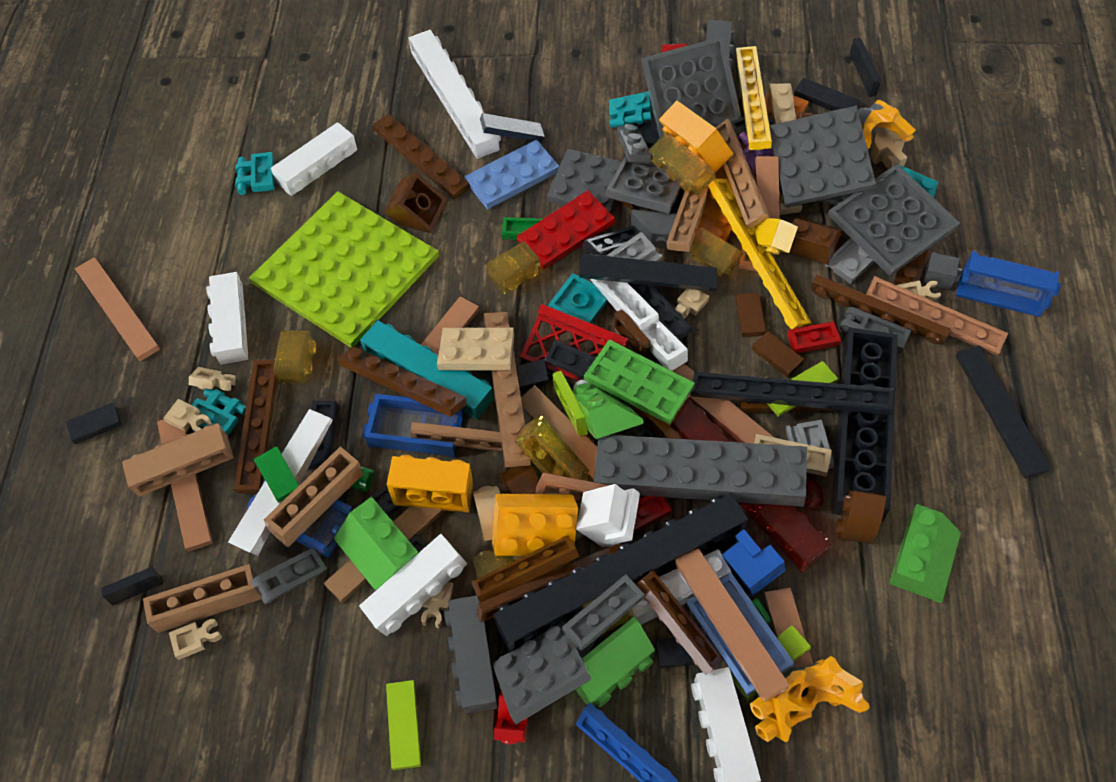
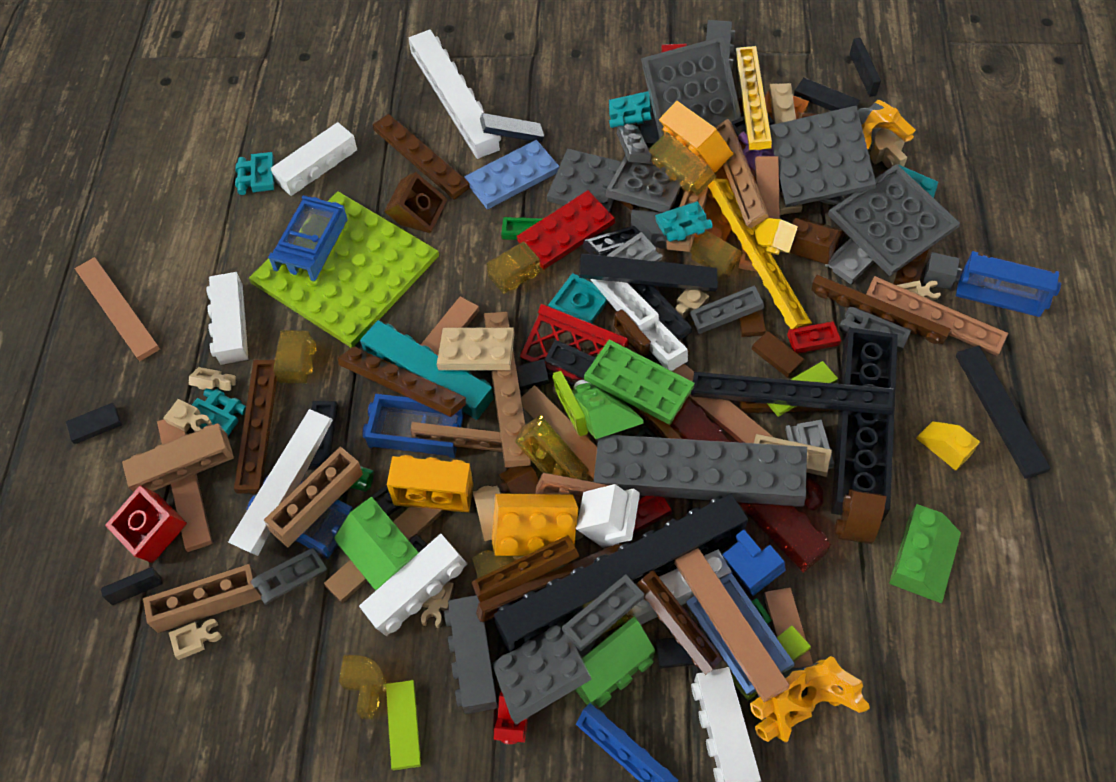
green tile [254,446,299,503] -> none
none -> red brick [105,485,187,563]
none -> blue door [268,195,348,281]
none -> clear yellow brick [339,655,387,719]
none -> teal plate [655,201,713,242]
none -> dark grey plate [690,285,764,334]
none -> yellow slope [916,421,980,470]

